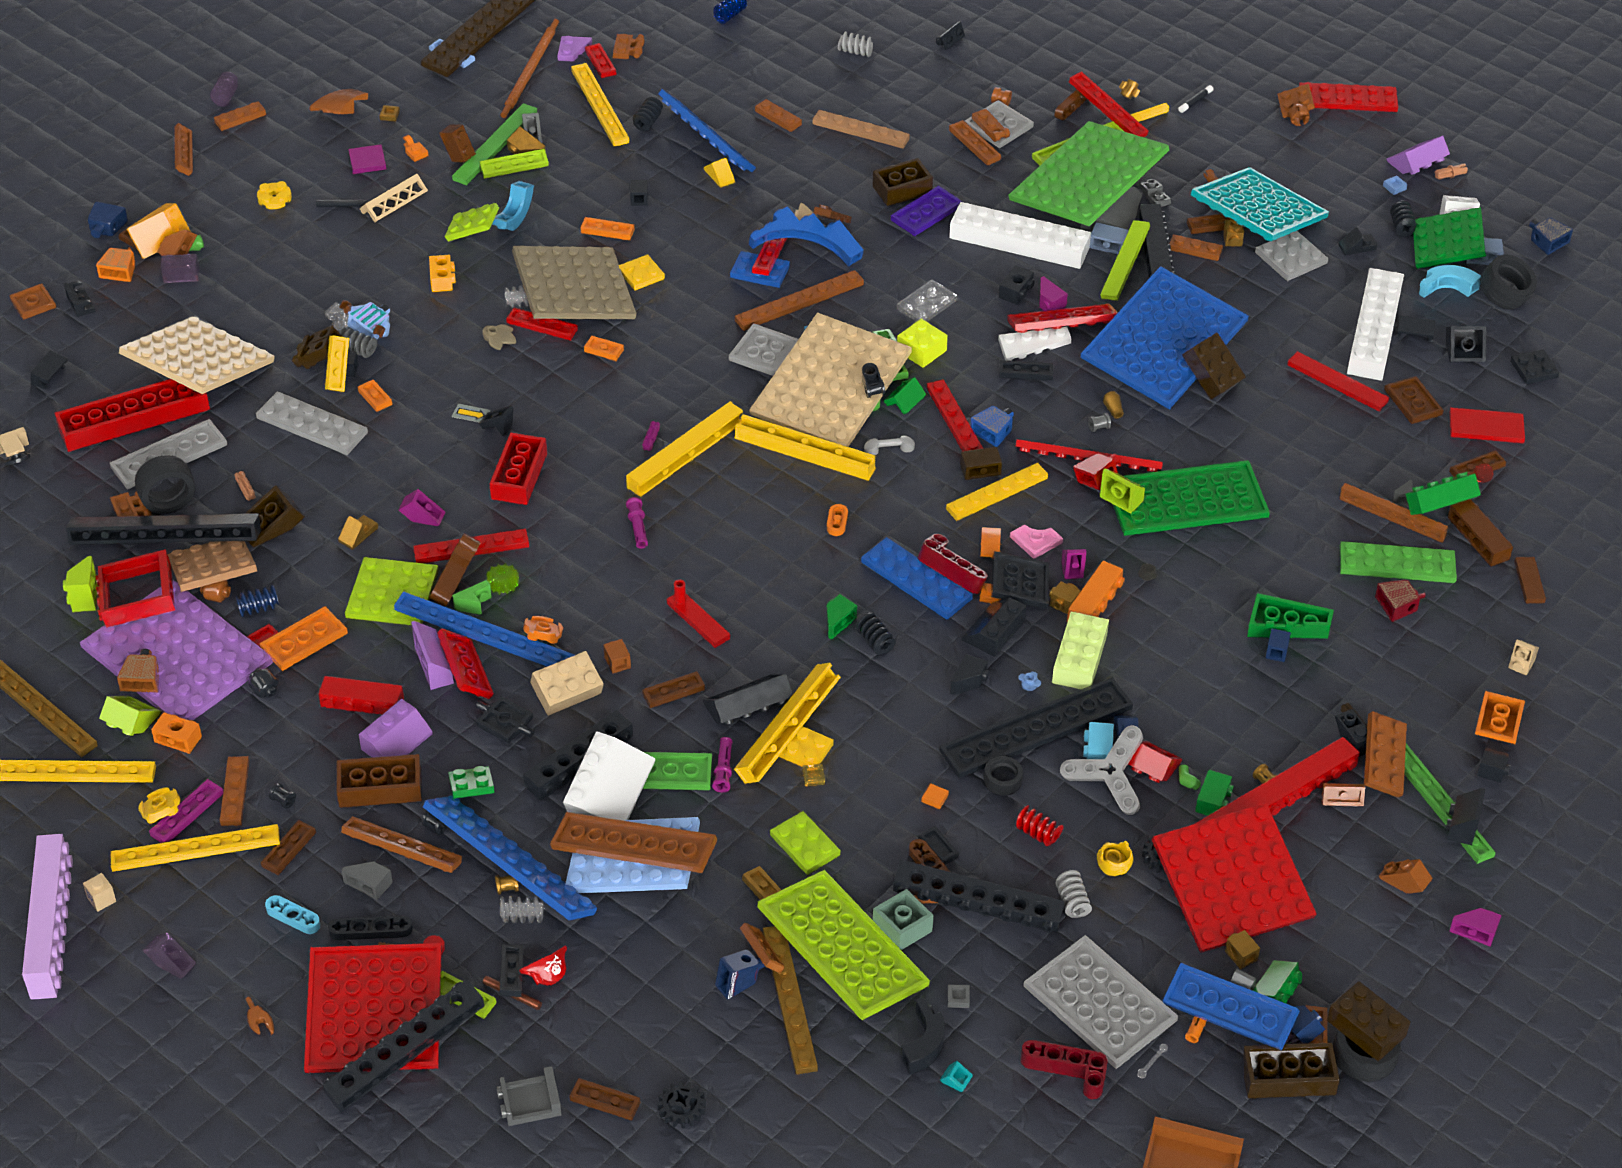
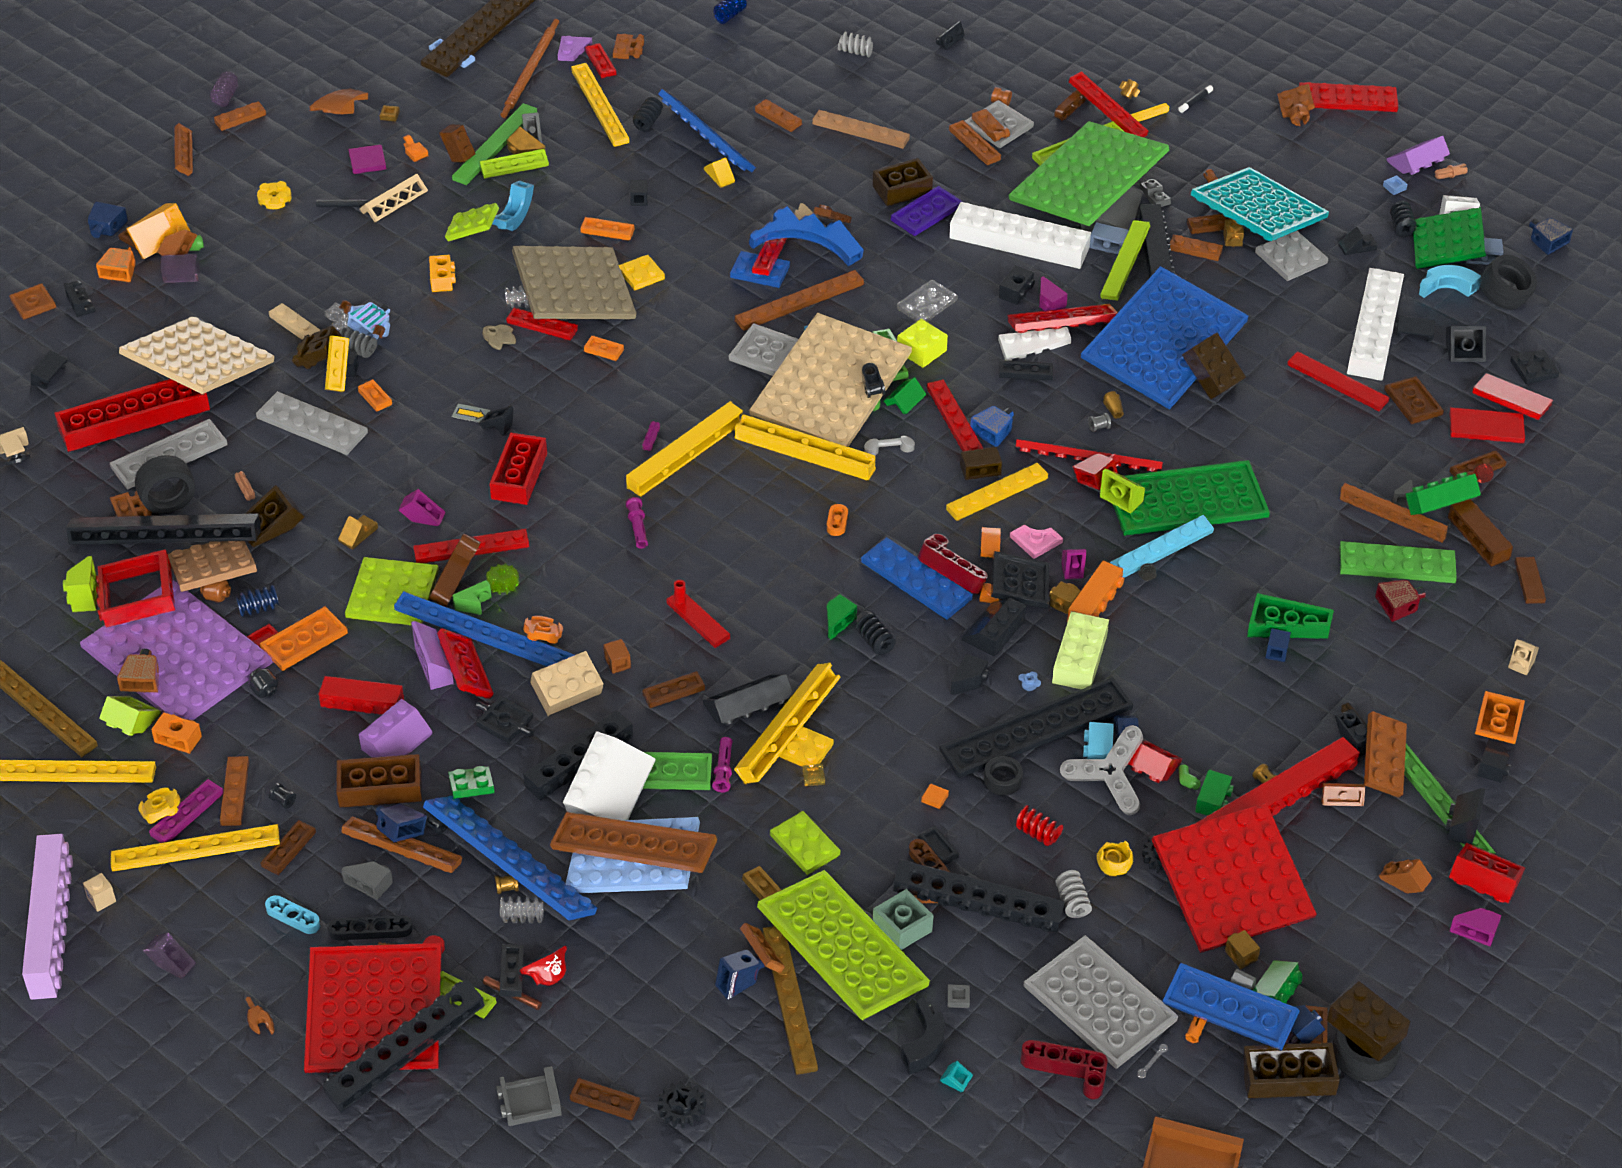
none -> tan plate [269,303,320,340]
none -> dark blue torso [376,804,427,842]
none -> medium azure plate [1110,515,1214,578]
none -> red slope [1449,843,1525,903]
none -> tile [1472,373,1553,420]

